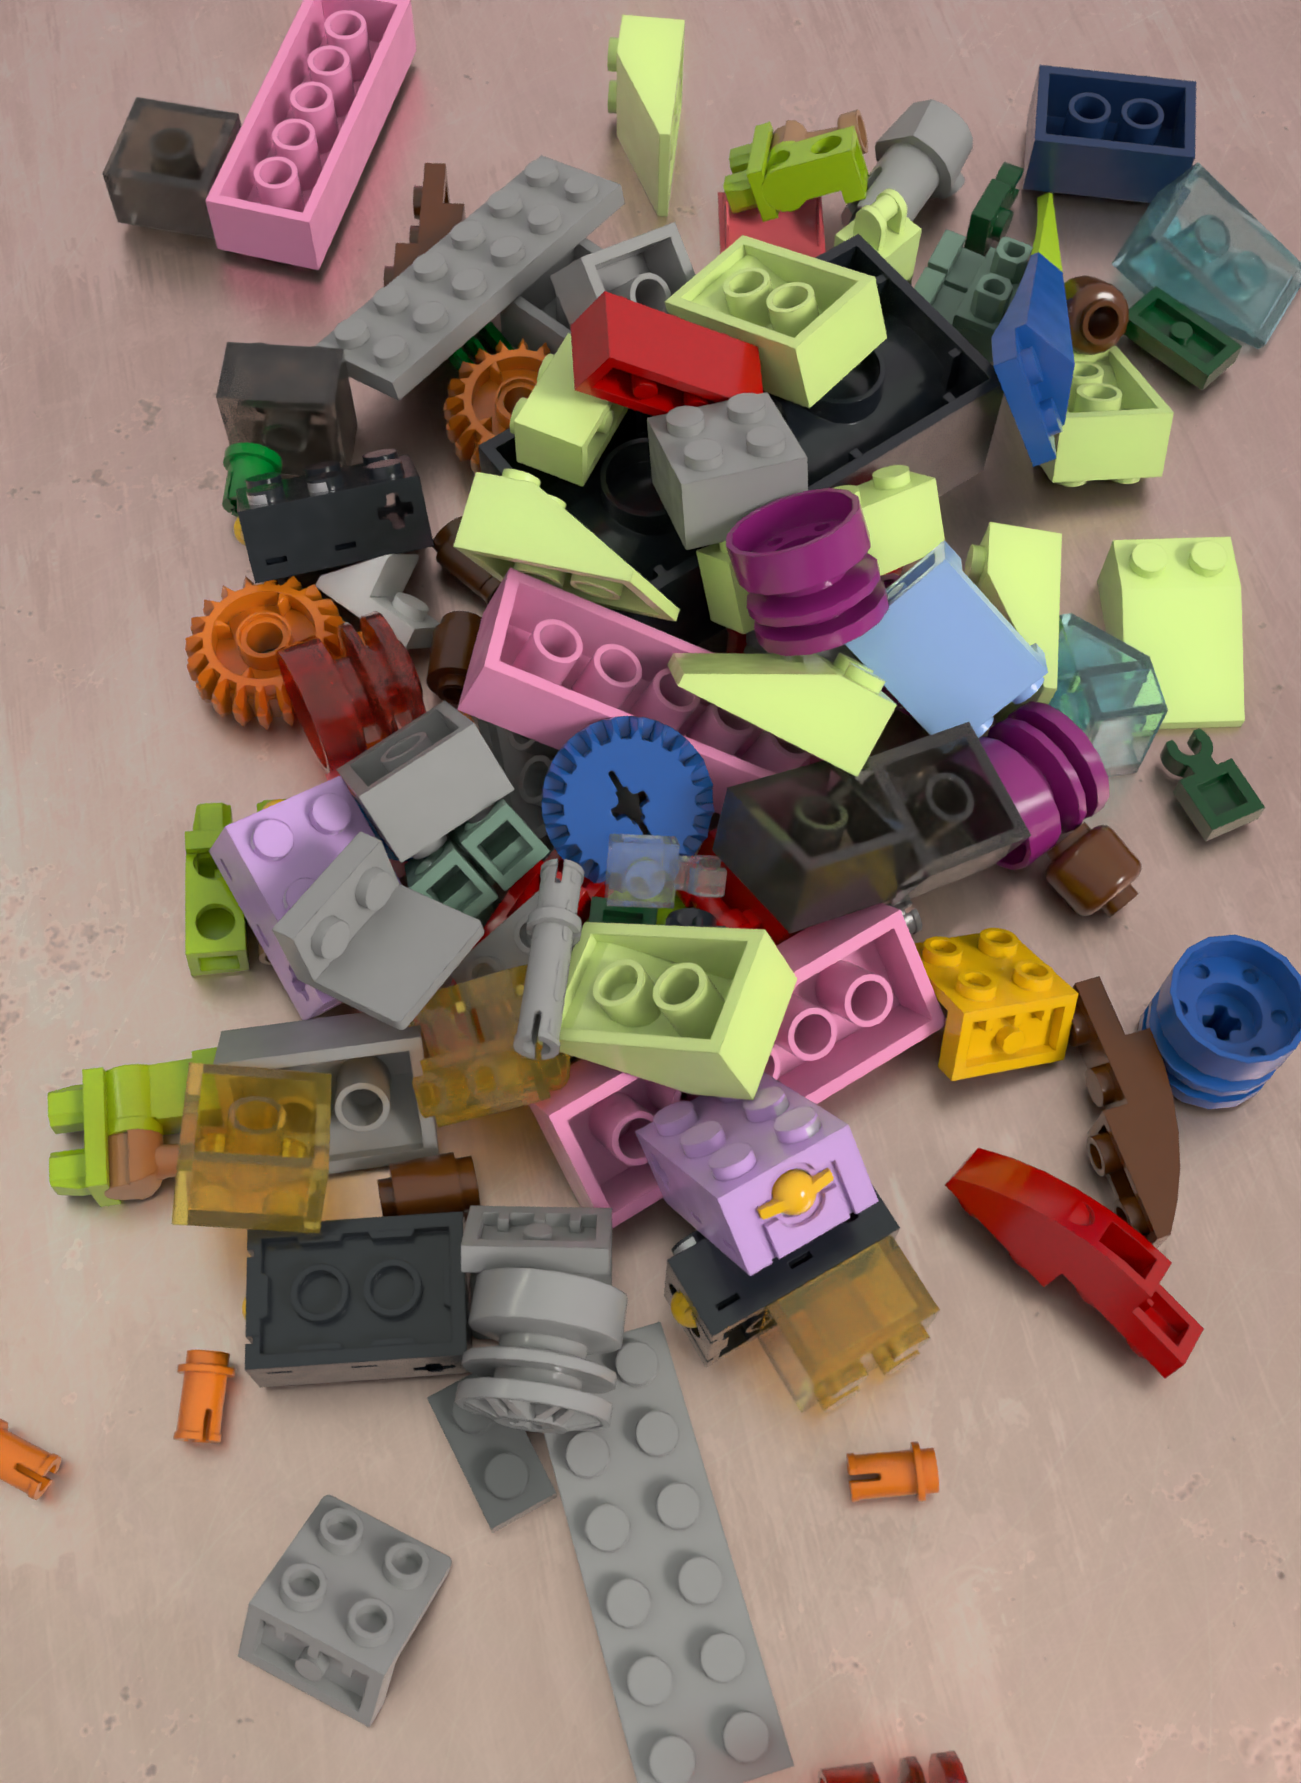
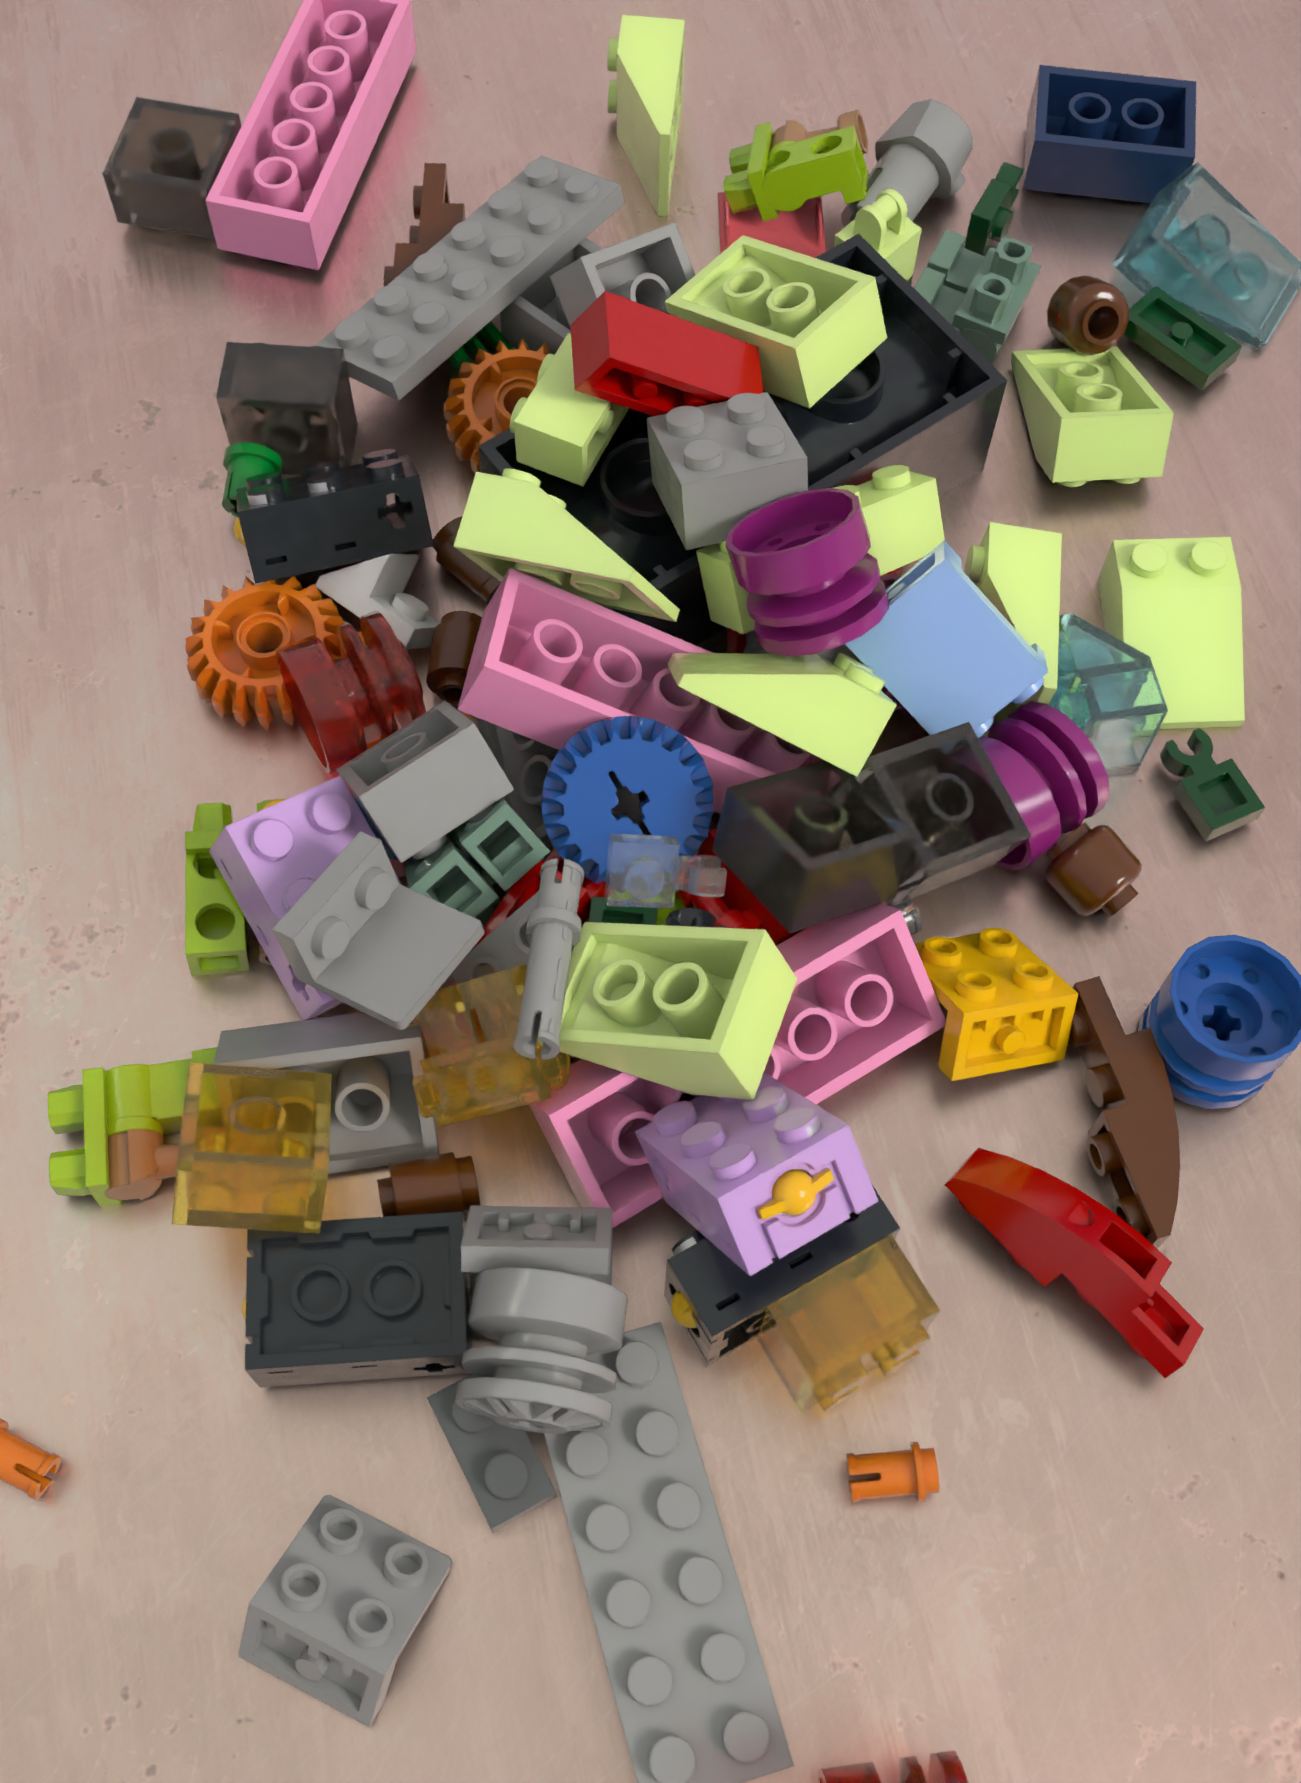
orange pin [173,1350,236,1443] -> none
blue plate [991,193,1075,467] -> none

